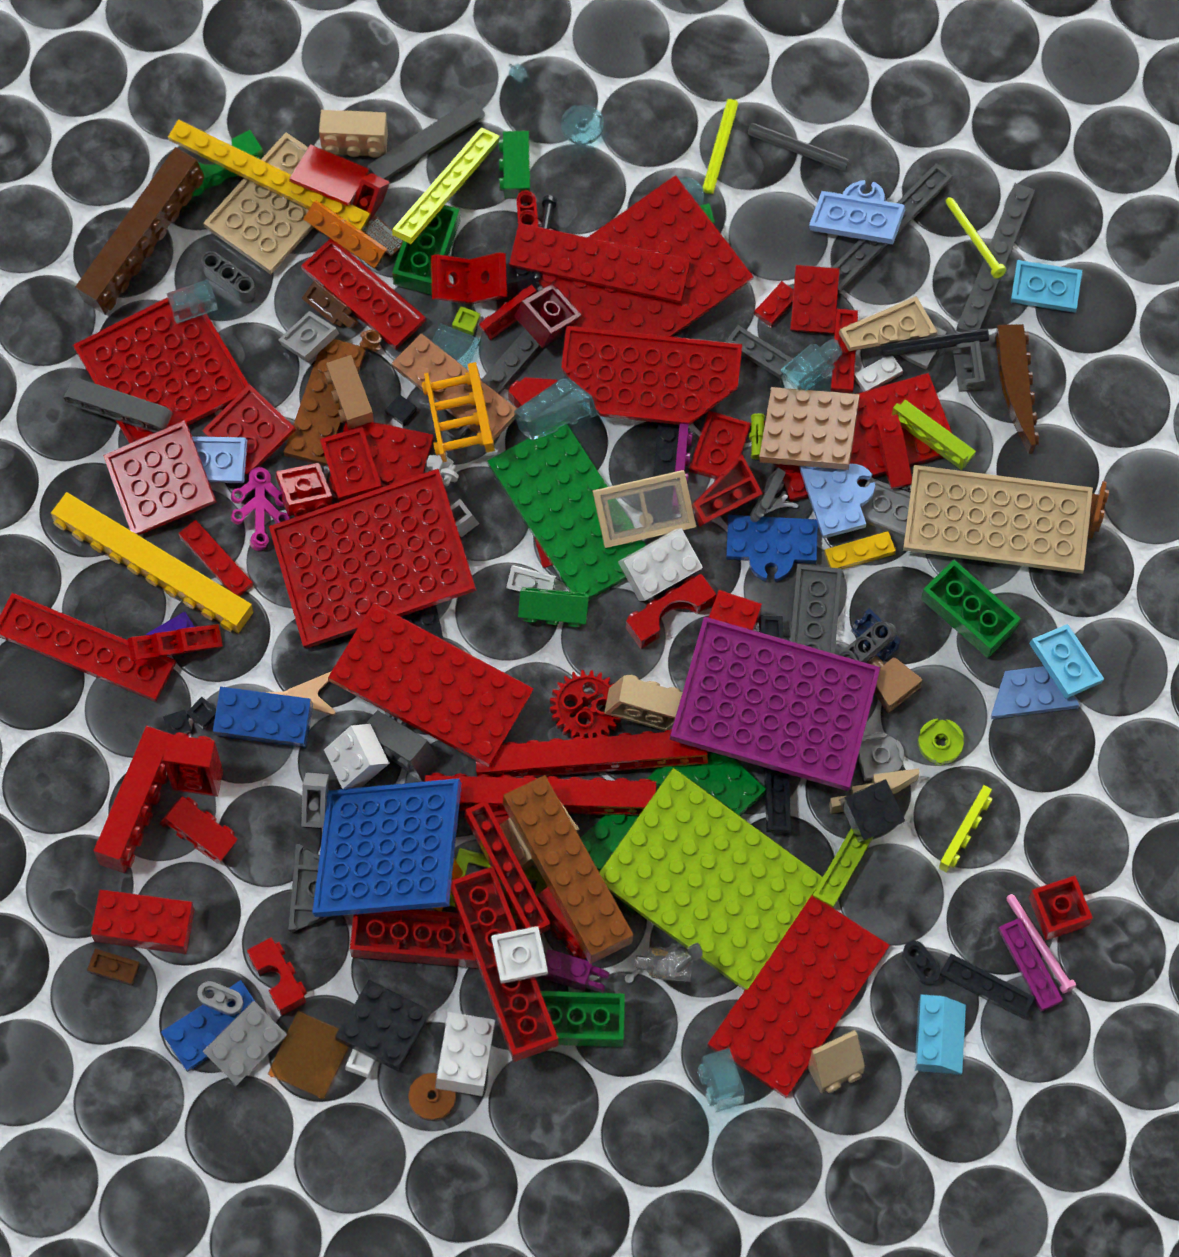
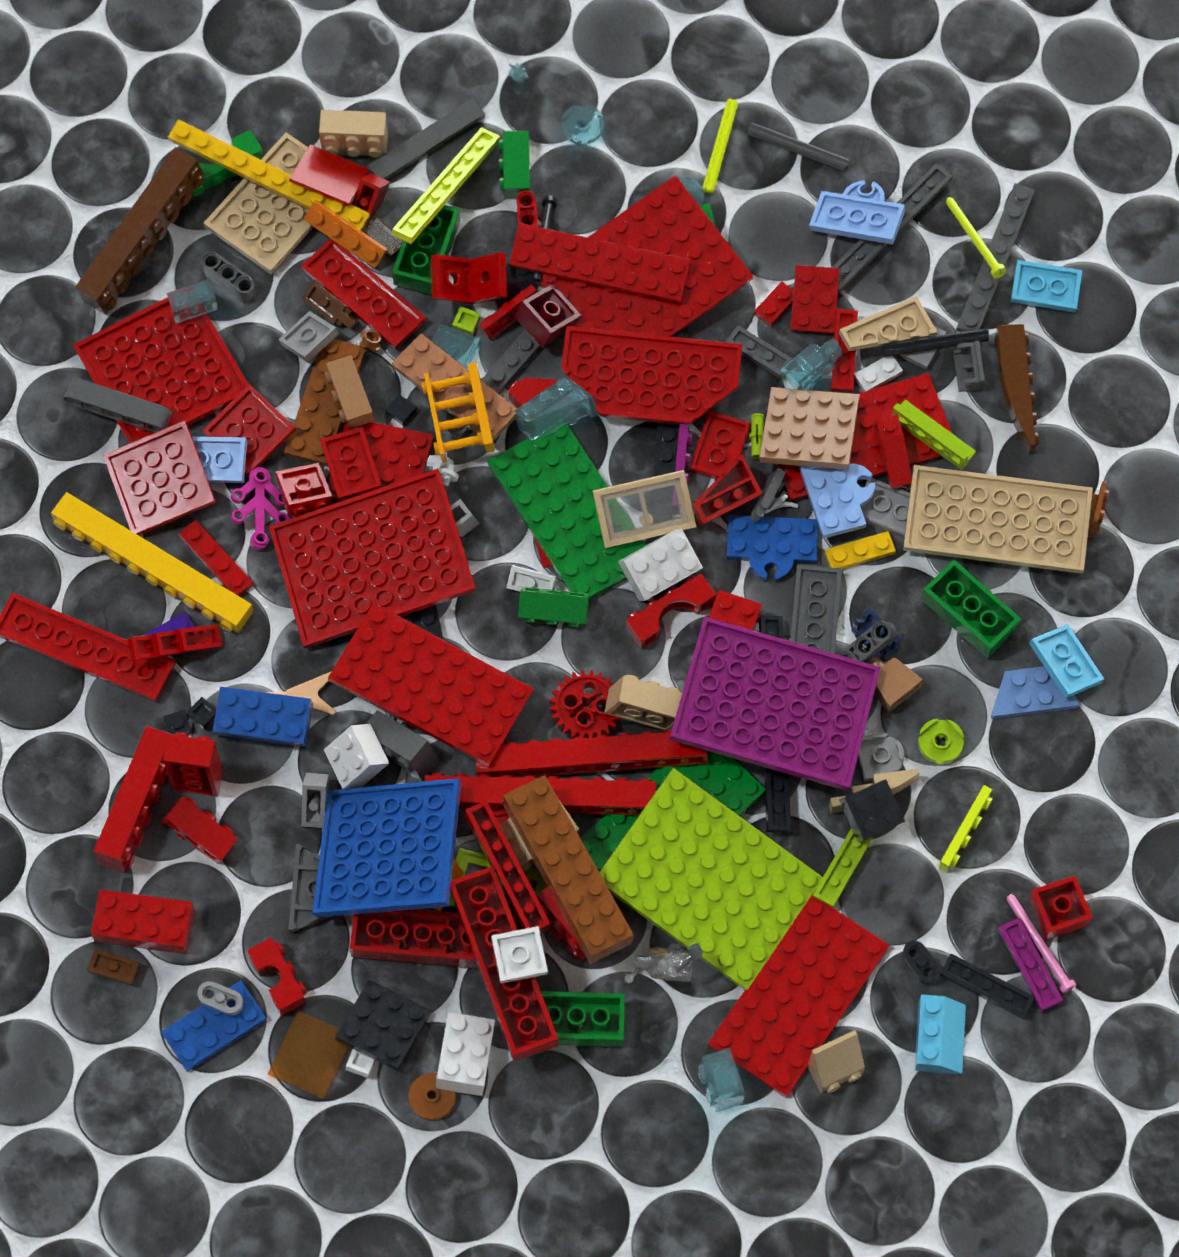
light grey plate [202,1001,287,1085] -> none
magenta hinge [540,949,610,992] -> none

